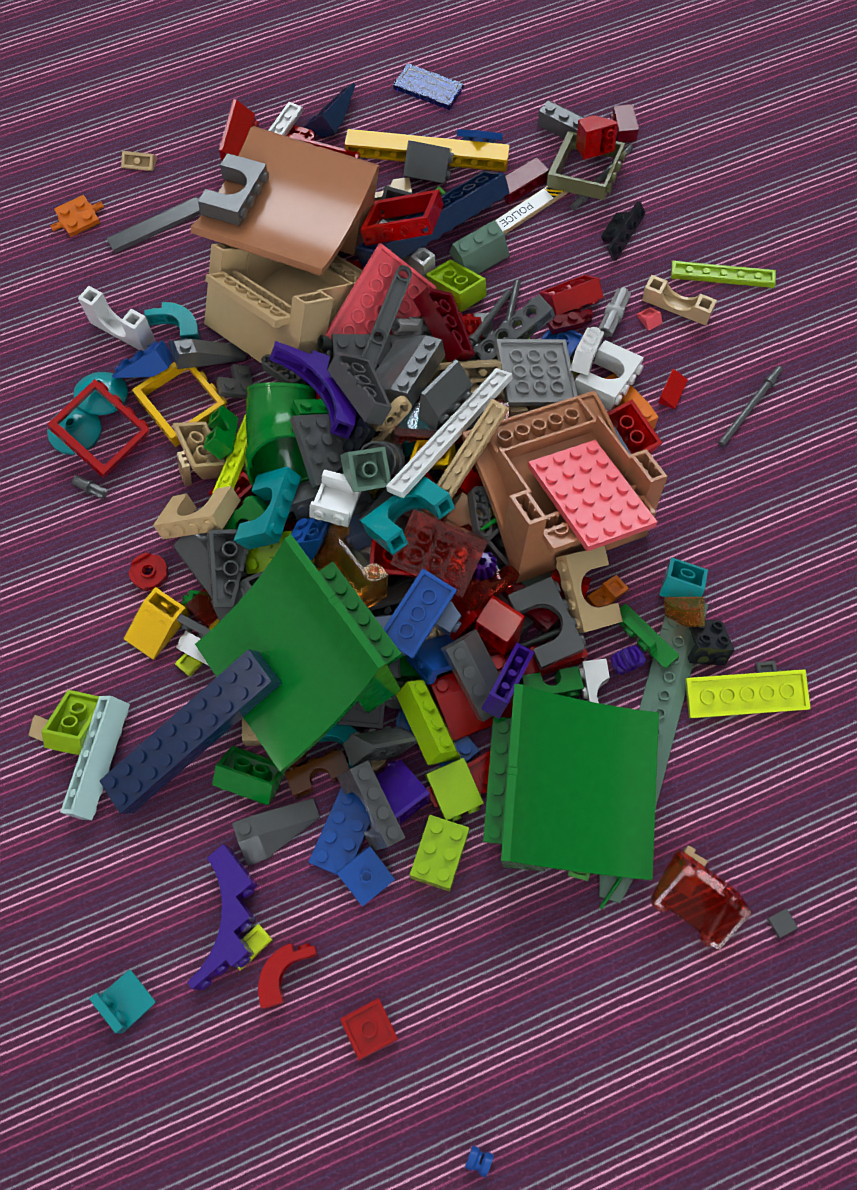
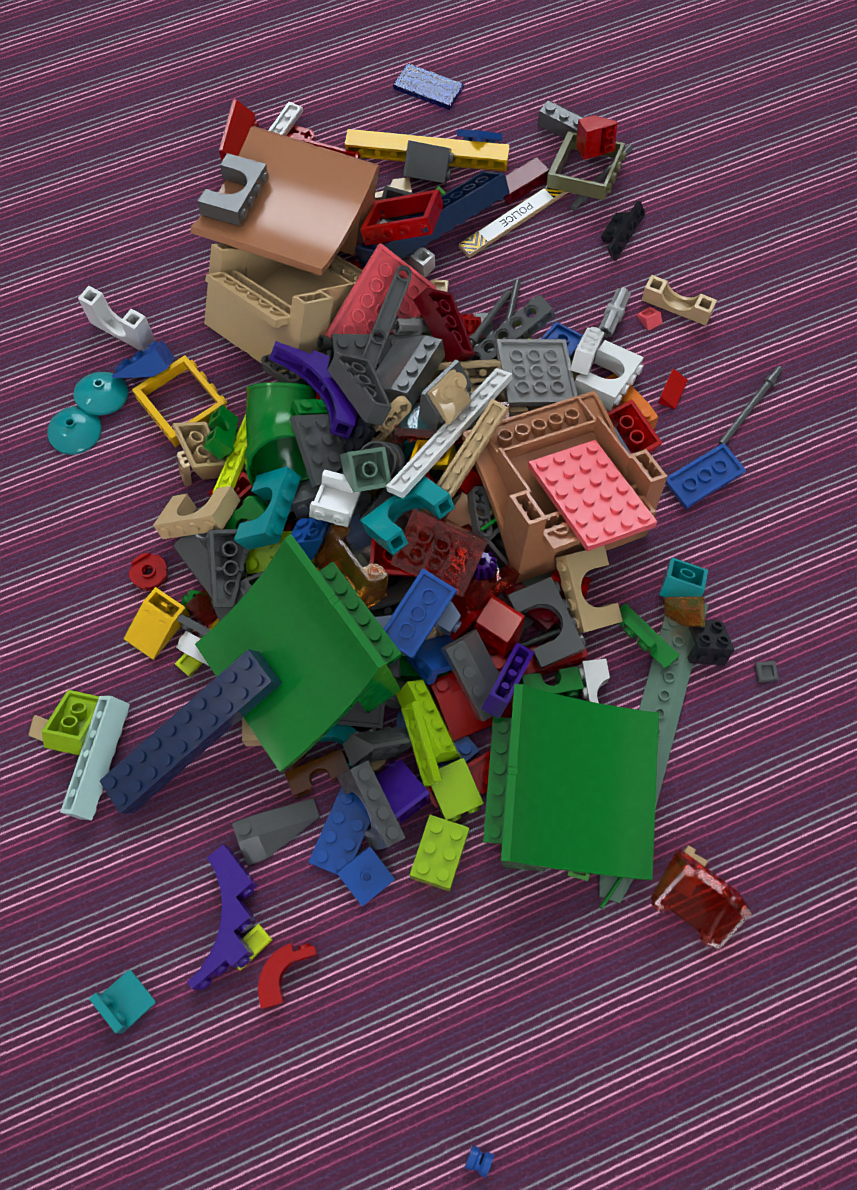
red window [47,379,150,479] -> none
orange plate [50,194,104,237] -> none
dark grey axle [72,475,108,499] -> none
dark grey tile [106,197,200,254] -> none
tan slope [121,151,157,171] -> none
teal arch [144,302,201,340] -> none
dark grey wedge [168,339,247,369] -> none
green slope [212,745,286,805] -> none
dark grey plate [216,364,253,399] -> none
dark blue wedge [303,82,355,138] -> none
red plate [340,998,398,1061] -> none
lime slope [425,259,487,312] -> none
sand green slope [449,220,510,274] -> none
red slope [539,274,604,315] -> none
dark red hinge [546,309,594,334] -> none
orange slope [585,575,629,607] -> none
brick [610,104,639,143] -> none
dark purple gear [610,645,646,675] -> none
lime tile [671,261,776,288] -> none
neon yellow plate [685,669,810,718] -> none
dark grey tile [767,908,798,938] -> none
none -> lime tile [401,701,442,787]
none -> tan slope [427,369,472,425]
none -> blue plate [665,443,746,509]

